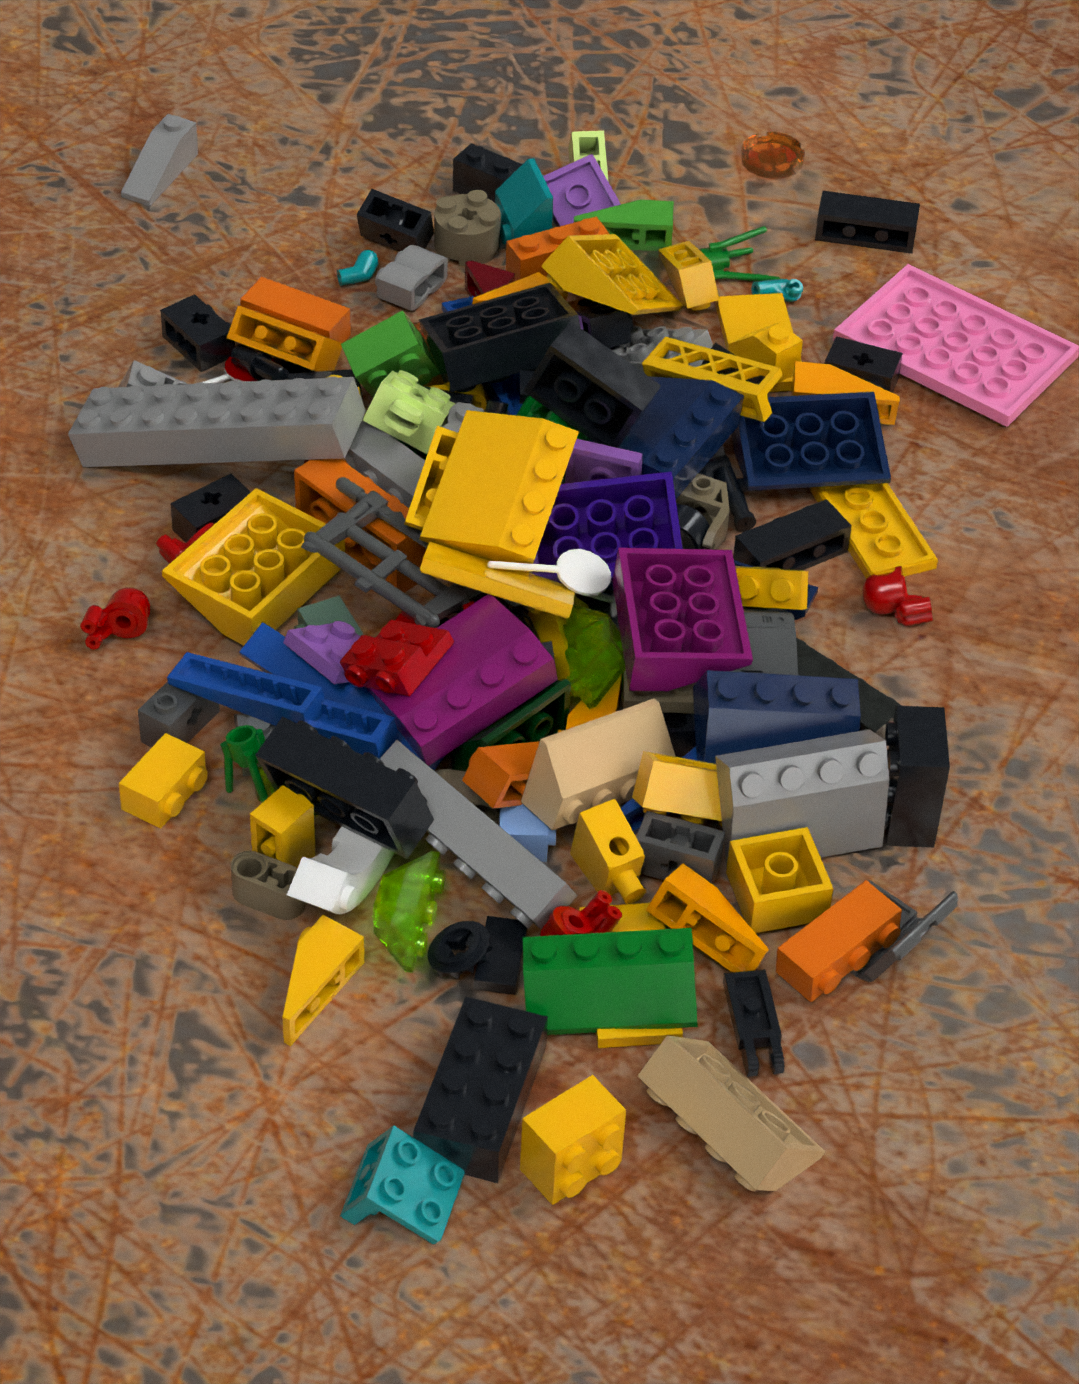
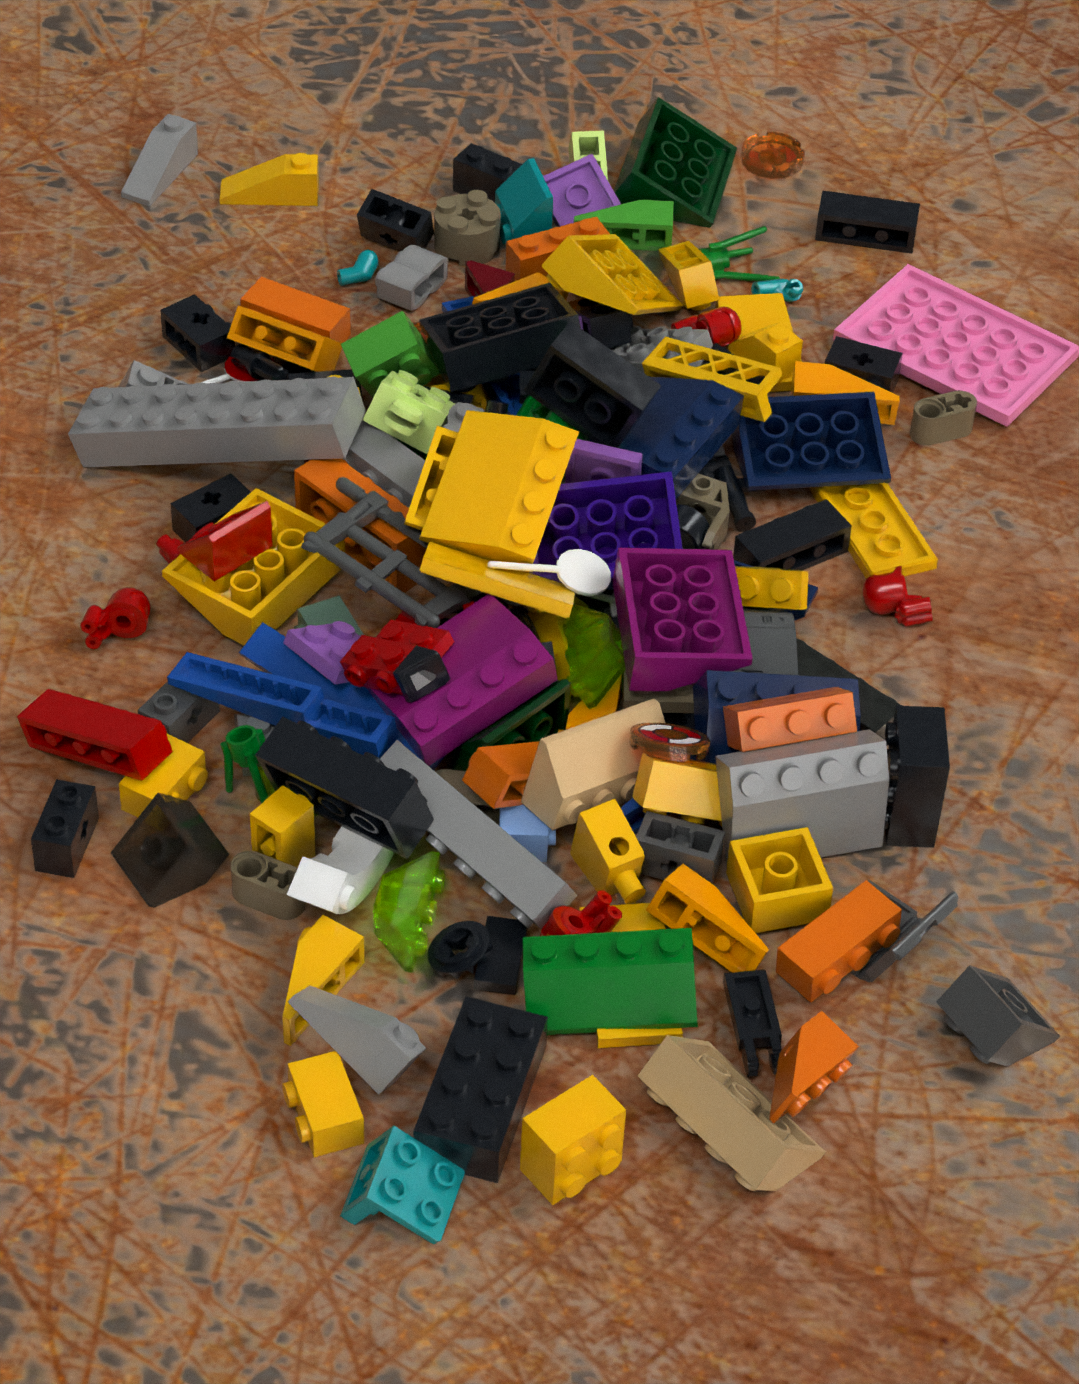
none -> red brick [17,689,173,781]
none -> black brick [31,779,99,878]
none -> clear smoke slope [111,792,229,908]
none -> red slope [177,501,273,582]
none -> yellow slope [219,153,319,206]
none -> yellow brick [282,1051,364,1158]
none -> light grey slope [288,986,427,1095]
none -> black slope [393,646,450,703]
none -> dark green slope [614,97,737,228]
none -> clear orange tile [629,723,710,762]
none -> red piece [671,307,742,347]
none -> orange brick [723,687,857,752]
none -> orange slope [769,1011,859,1123]
none -> dark tan beam [910,390,977,445]
none -> dark grey slope [936,965,1060,1067]

